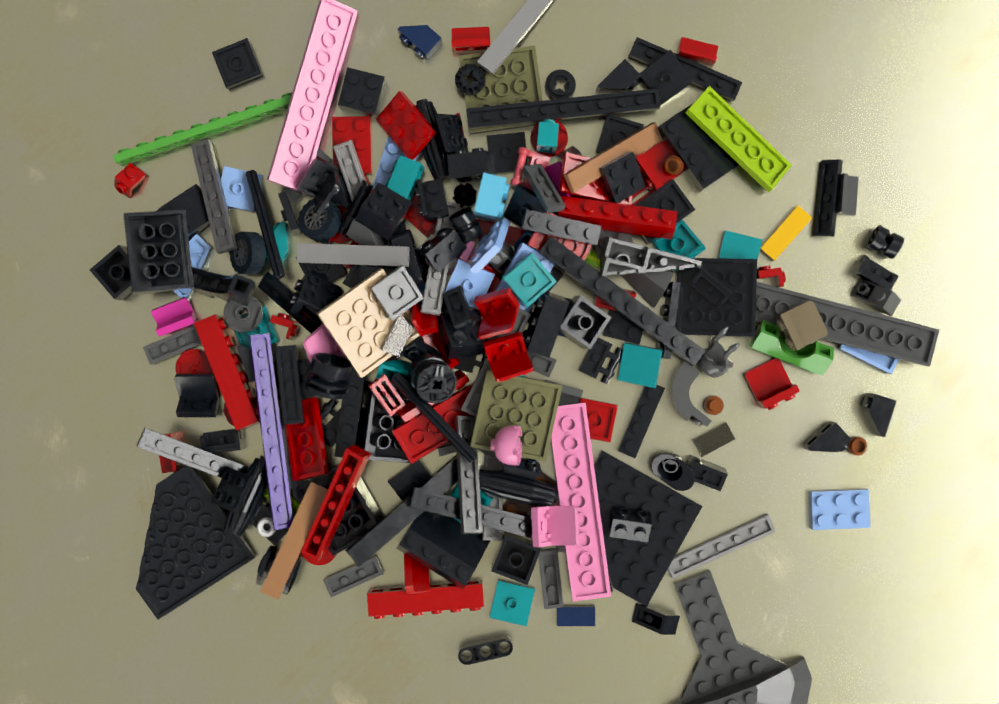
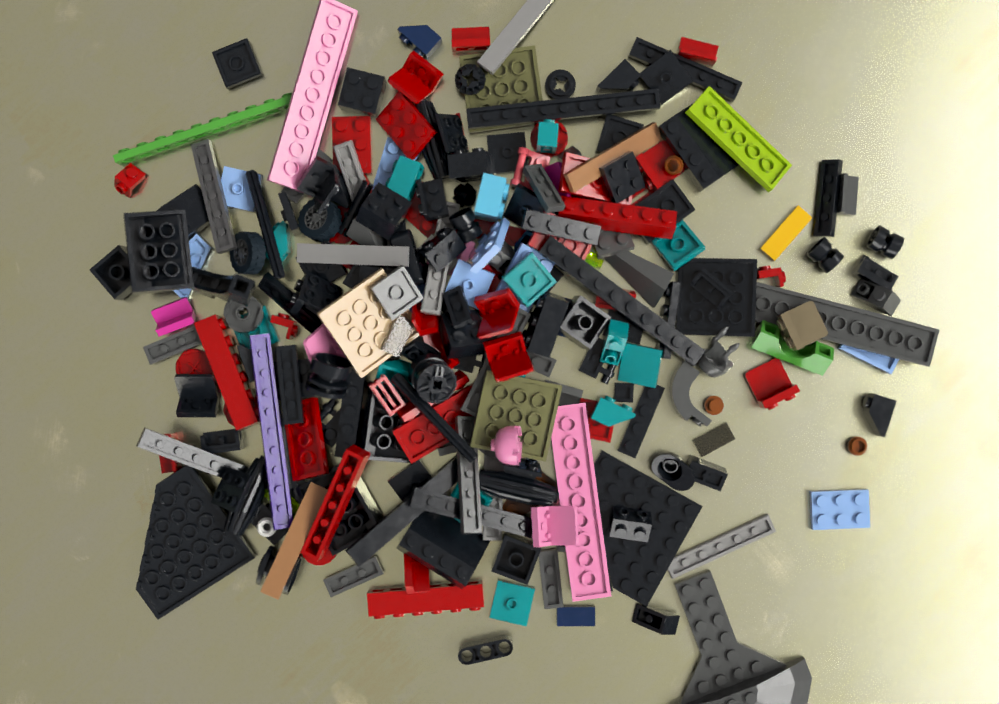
dark grey wedge [600,236,702,276] -> none
teal tile [718,230,763,260] -> none
black slope [802,421,852,452] -> none
none -> red bracket [388,51,444,104]
none -> teal slope [590,395,636,427]
none -> teal slope [600,319,629,366]
none -> black tile [613,382,634,403]
none -> black wheel [807,237,844,273]

